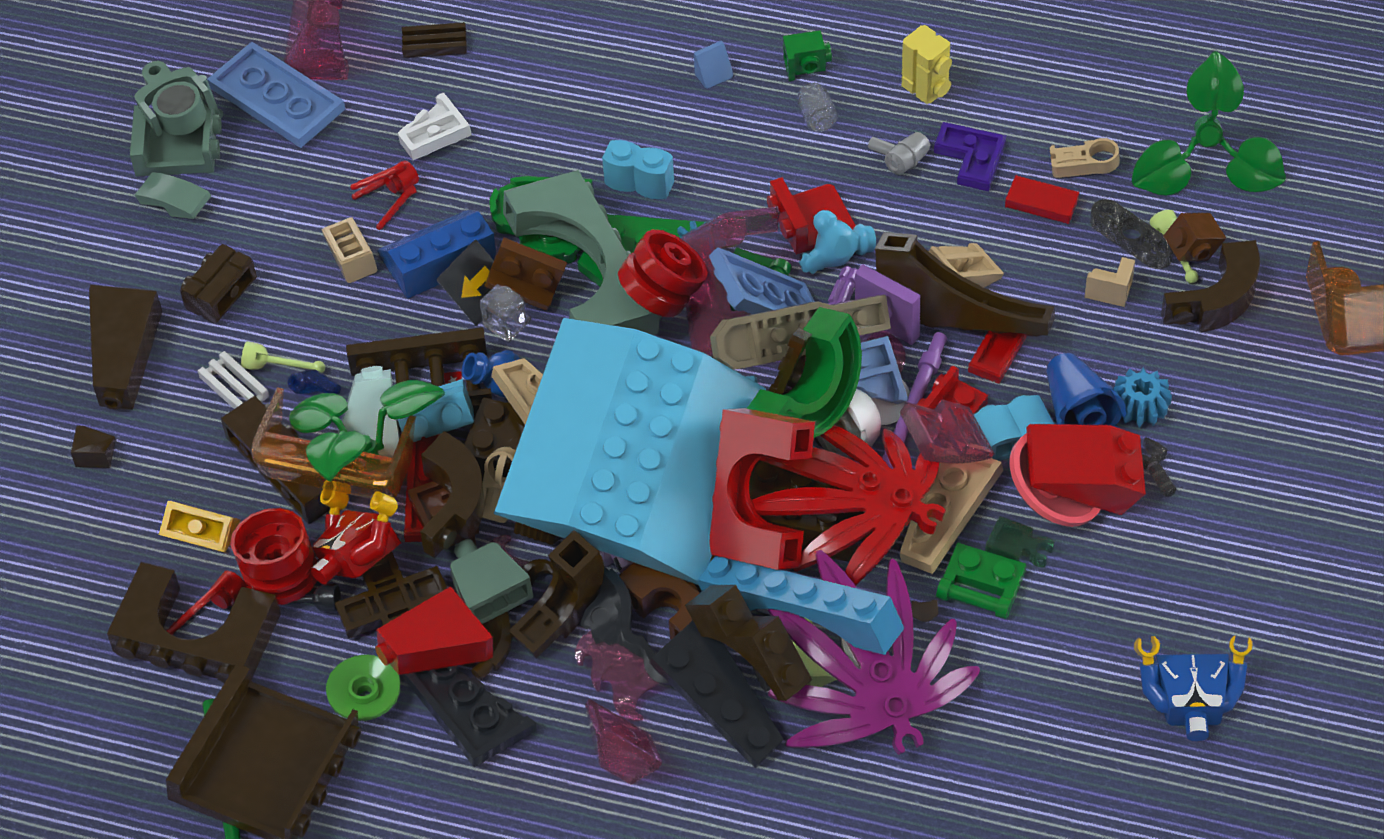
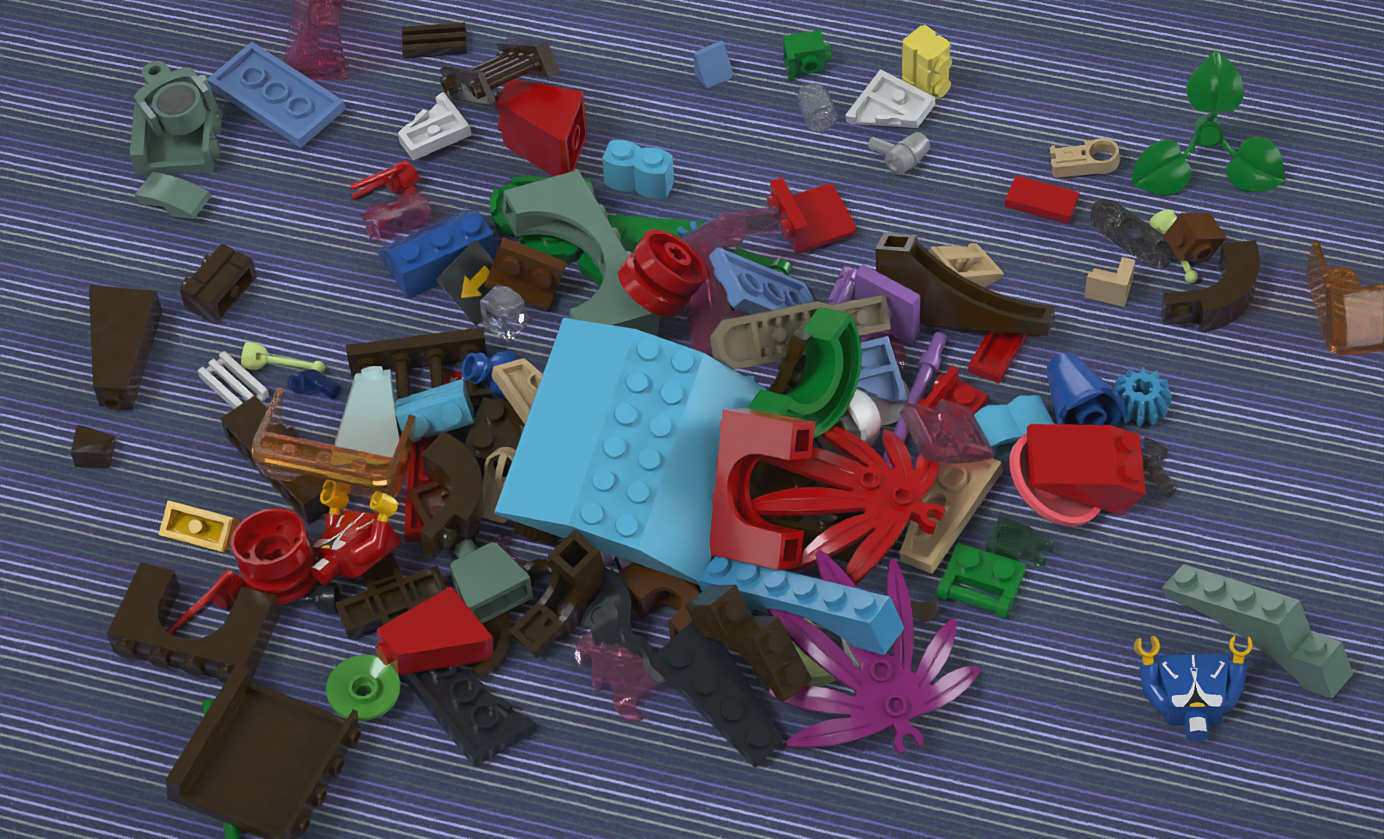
green plant [289,380,445,482] -> none
tan slope [321,217,377,283] -> none
clear pink slope [585,699,662,785] -> none
medium azure animal [799,210,876,274] -> none
dark purple tile [934,122,1006,192] -> none
none -> clear pink hinge [360,191,433,240]
none -> dark brown fence [440,38,560,104]
none -> red slope [495,79,588,177]
none -> white wing [845,69,936,128]
none -> sand green arch [1162,564,1353,699]

